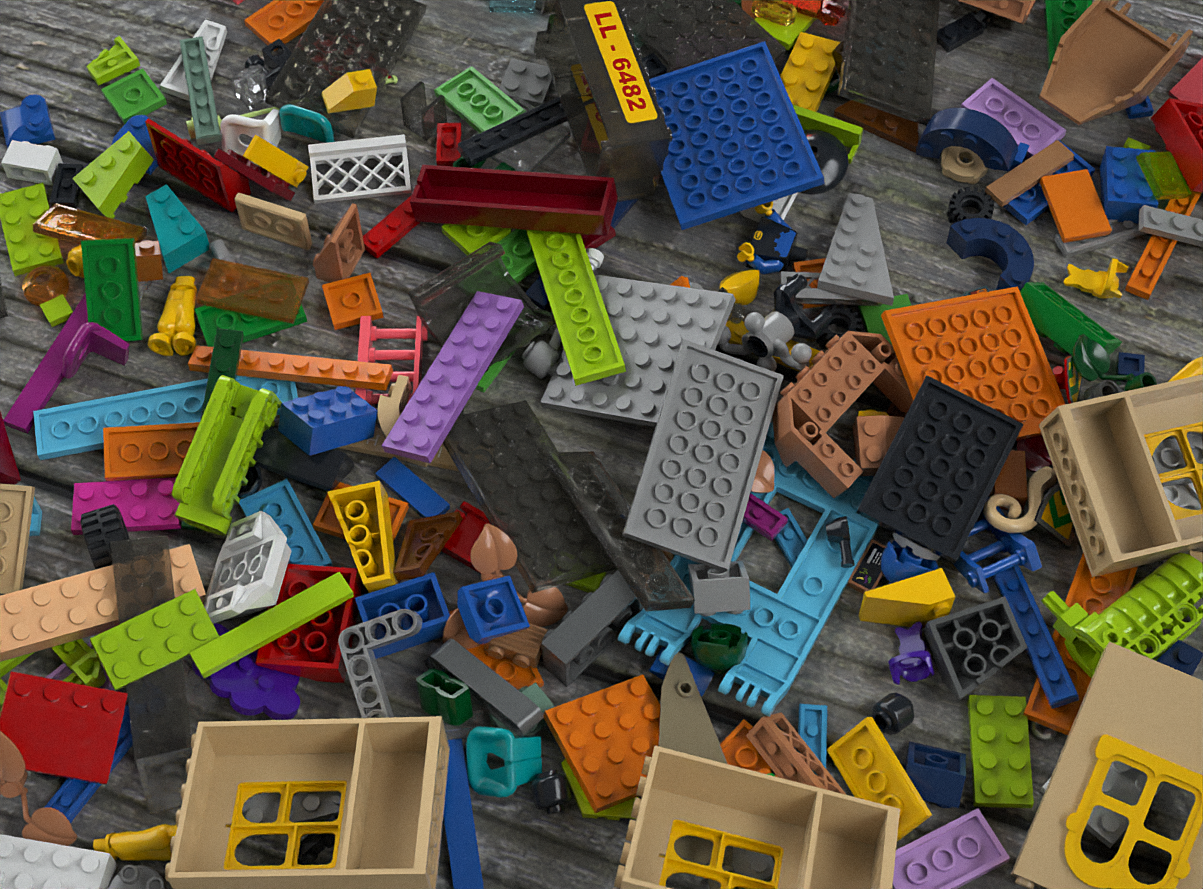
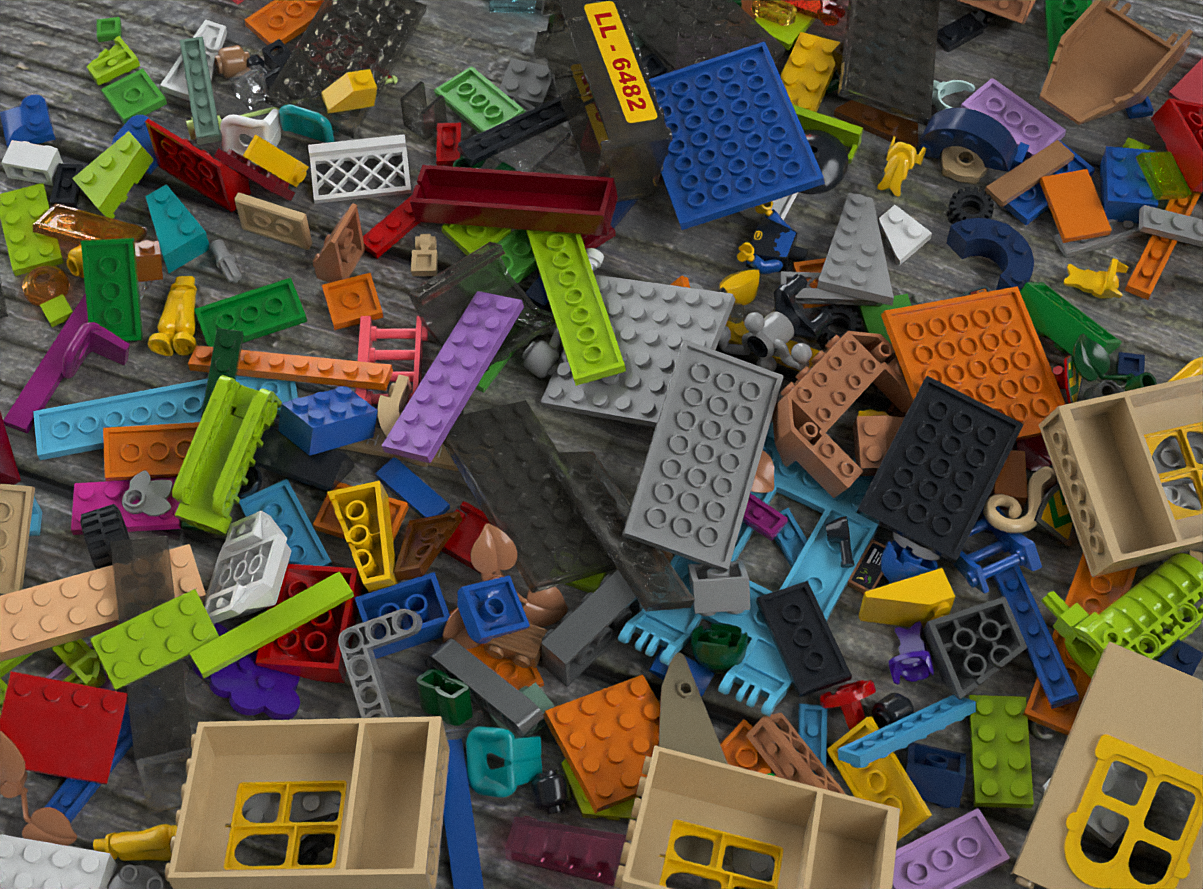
clear orange tile [196,258,309,324] -> none
none -> bright green tile [97,17,122,42]
none -> light grey plate [122,470,173,516]
none -> medium nougat head [214,45,250,78]
none -> tan plate [411,234,438,276]
none -> clear pink wedge [505,816,628,887]
none -> black tile [756,581,852,698]
none -> red tile [819,680,876,730]
none -> dark azure plate [838,695,976,768]
none -> yellow hair [877,136,927,197]
none -> white wing [878,205,932,266]
none -> light aqua helmet [923,80,975,112]

